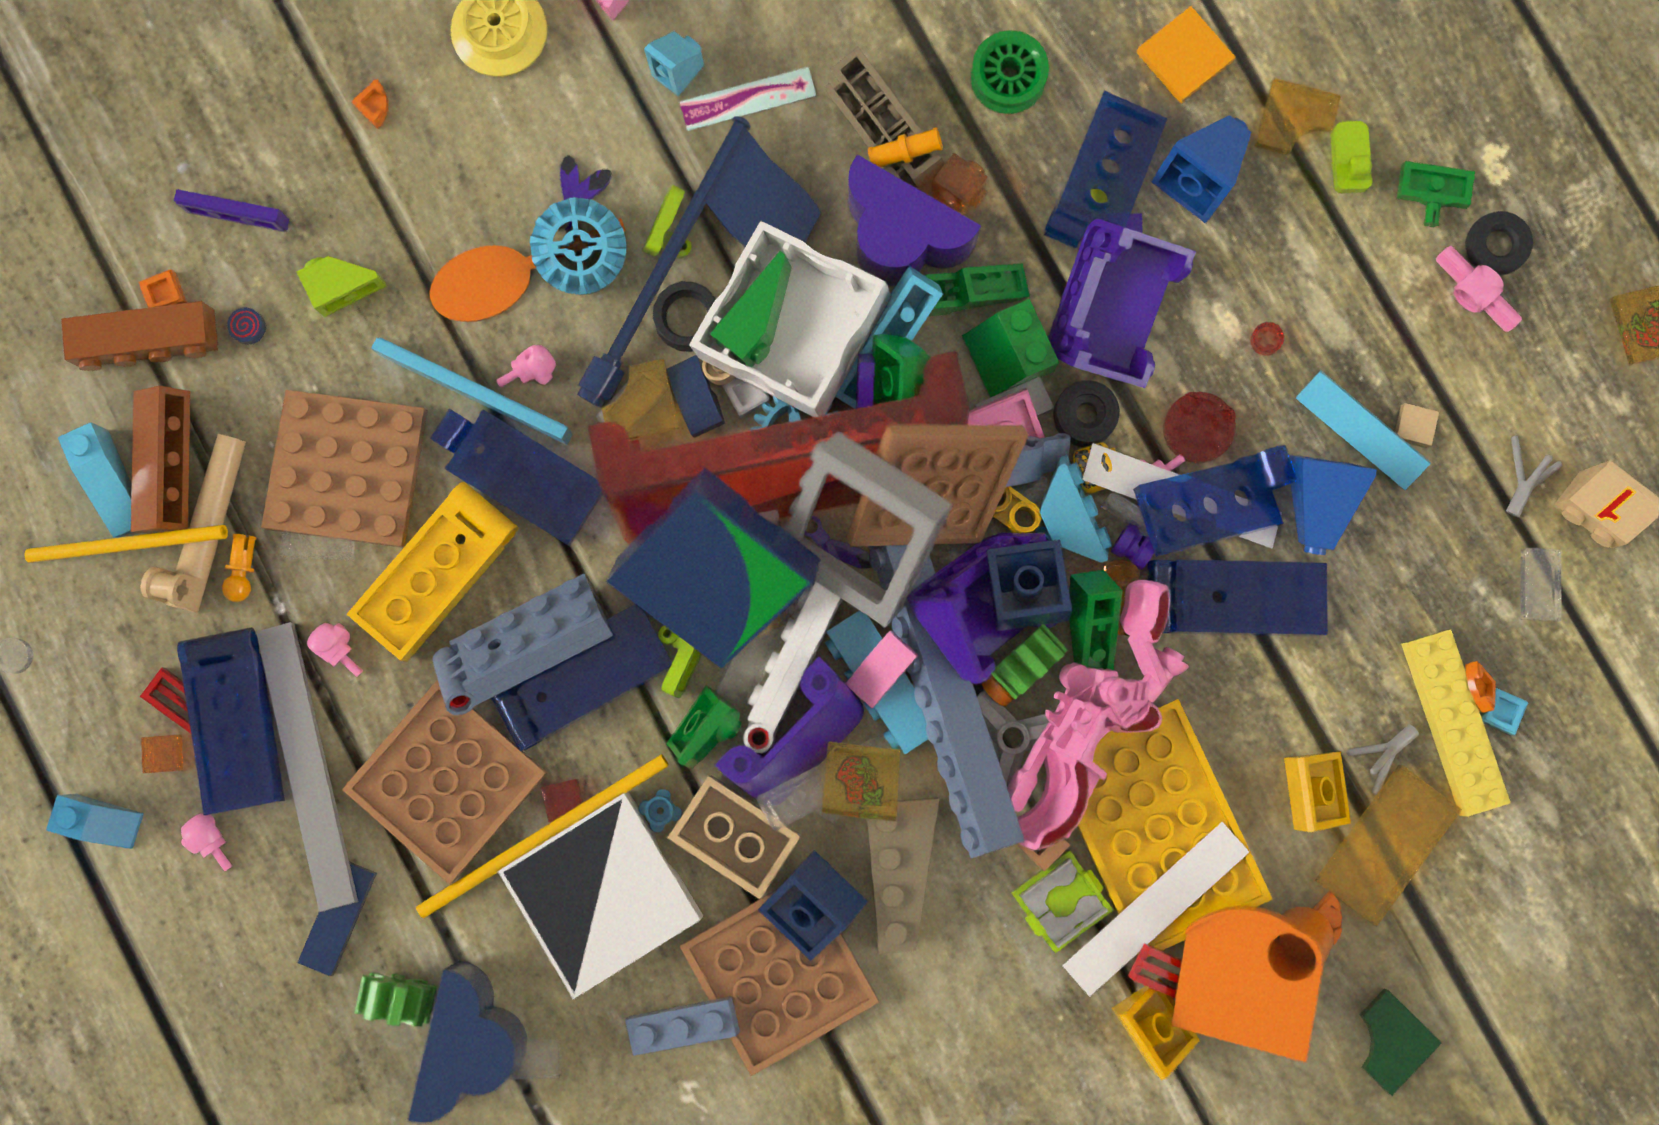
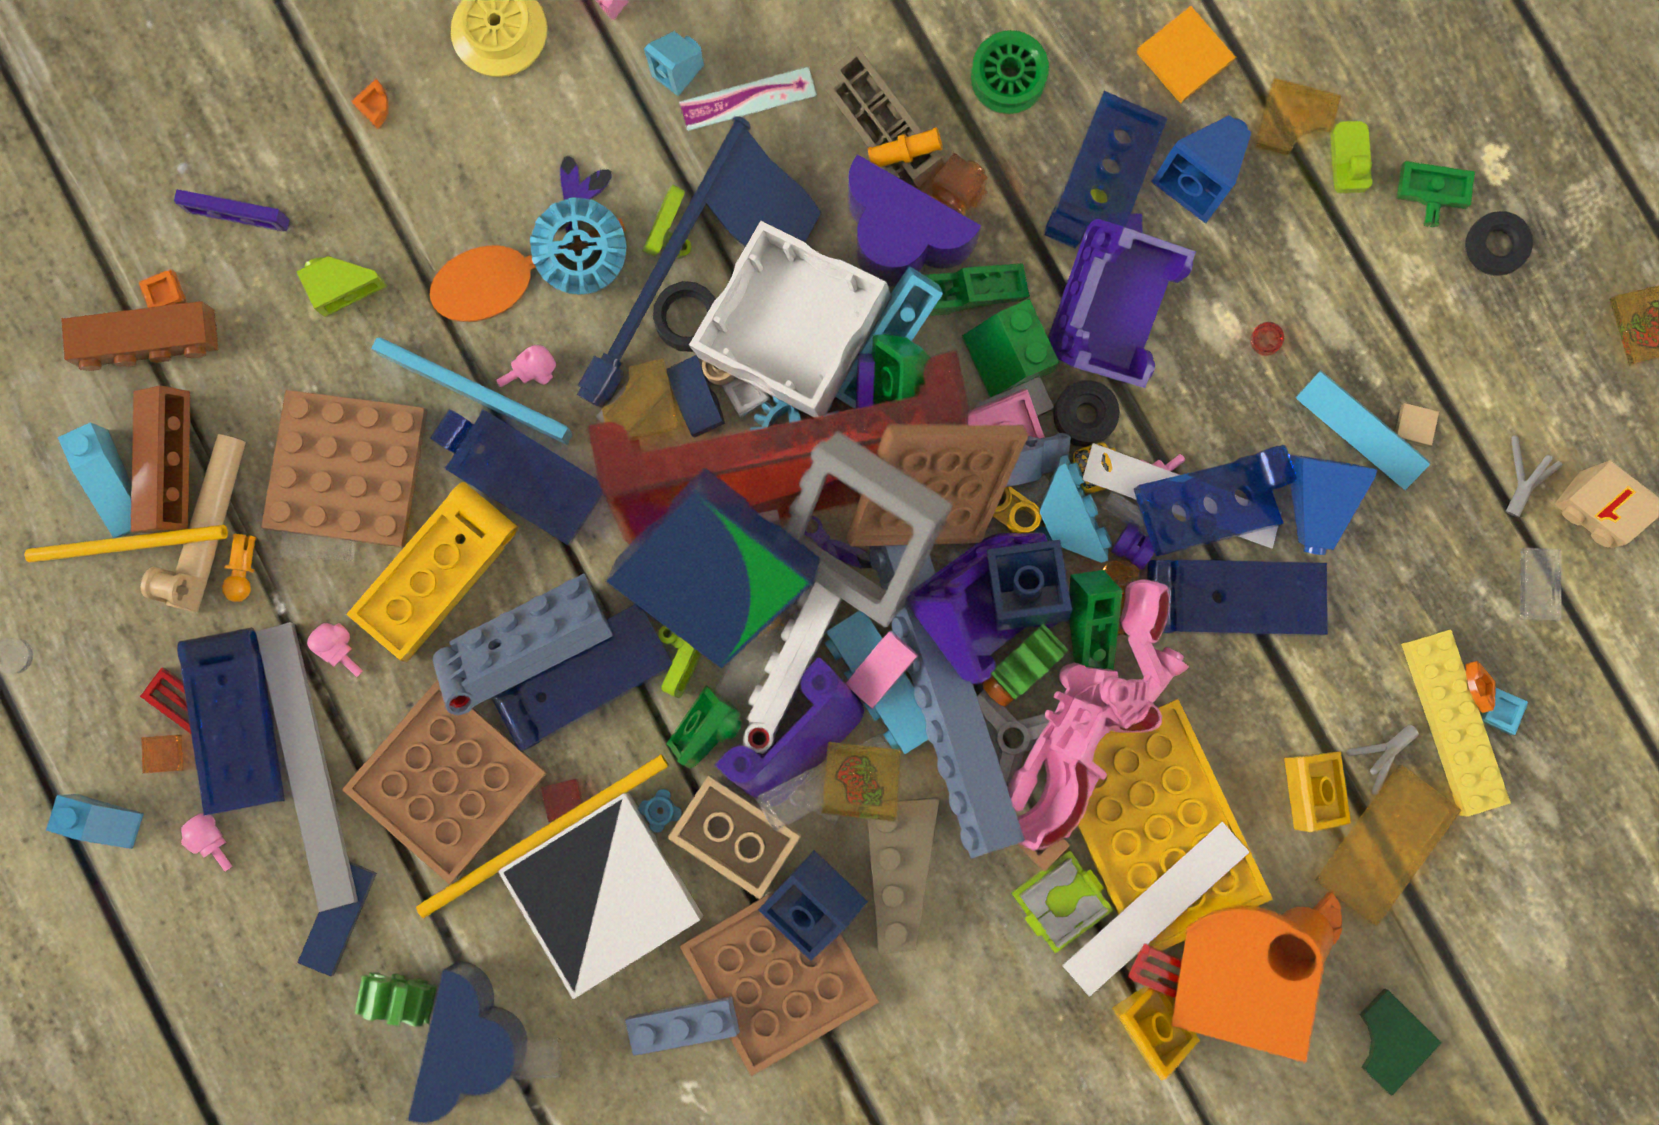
dark blue tile [227,308,266,345] -> none
green slope [710,251,792,367] -> none
clear red tile [1163,392,1236,463] -> none
bright pink axle [1436,246,1522,332] -> none

